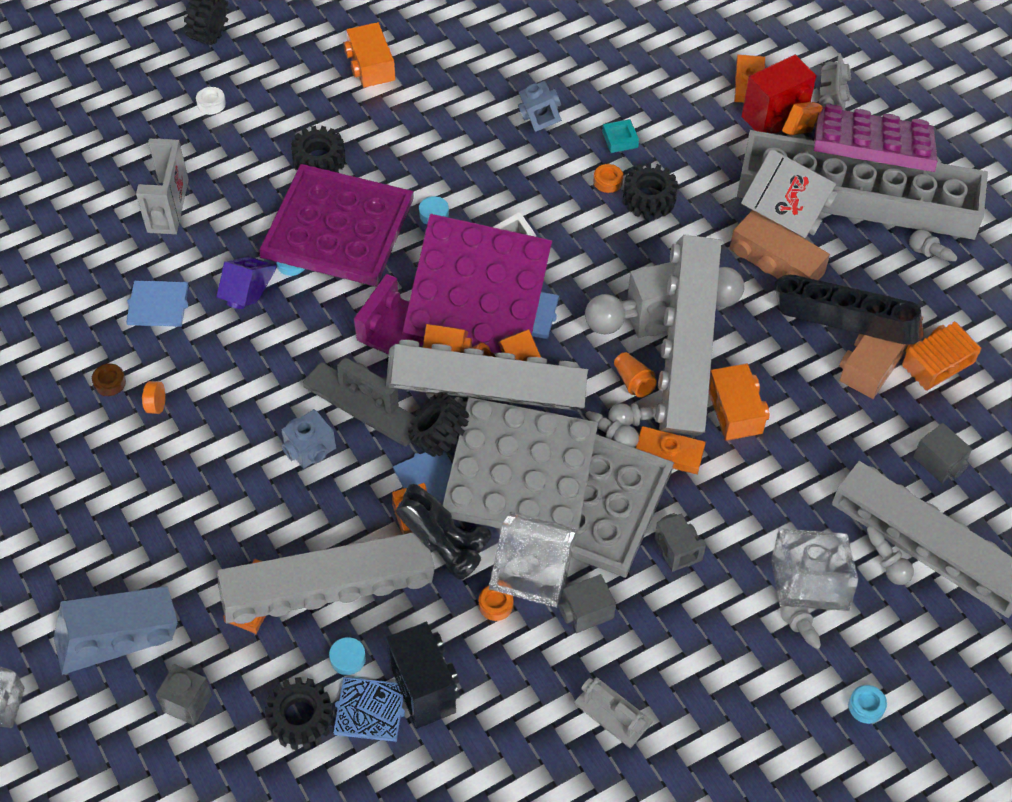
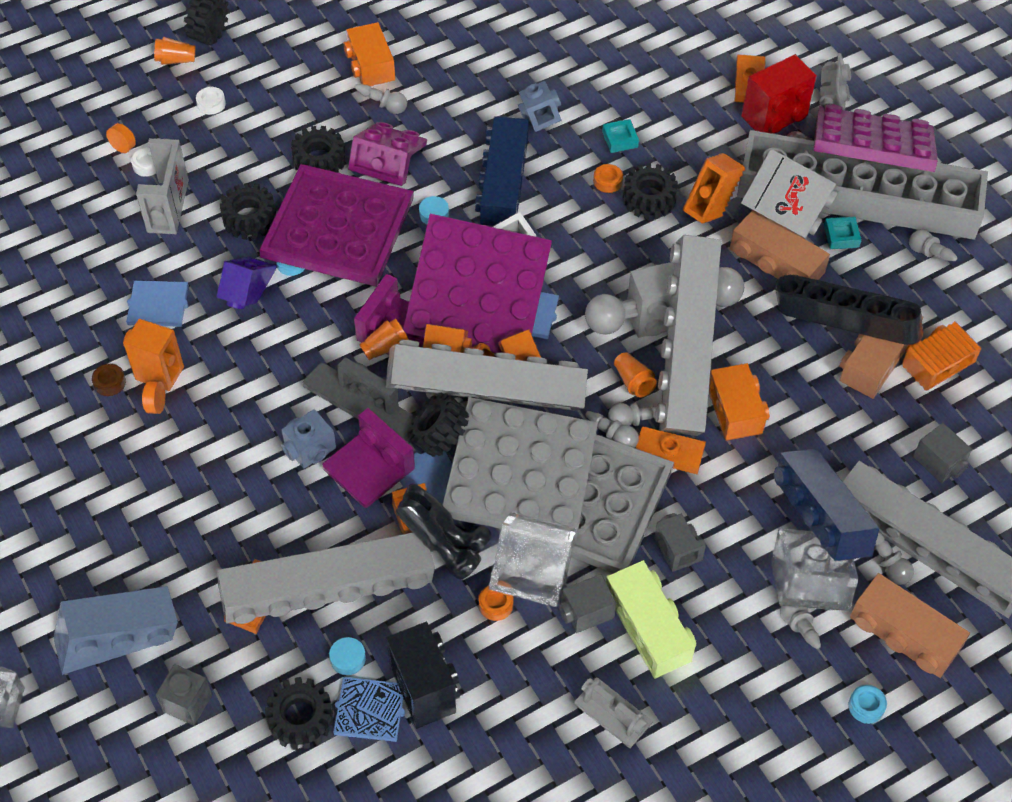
orange plate [782,102,823,136] -> none
none -> orange tile [106,123,136,153]
none -> orange brick [123,319,184,391]
none -> white tile [131,148,156,176]
none -> orange cone [154,37,196,65]
none -> black tyre [220,183,276,240]
none -> magenta bracket [322,408,415,508]
none -> magenta bracket [348,122,428,186]
none -> light grey bar [355,84,407,114]
none -> orange cone [359,318,409,360]
none -> dark blue brick [475,116,529,226]
none -> yellowish green brick [606,560,696,679]
none -> orange brick [683,153,746,224]
none -> dark blue brick [774,449,880,561]
none -> teal plate [824,217,861,250]
none -> nougat brick [850,573,970,679]

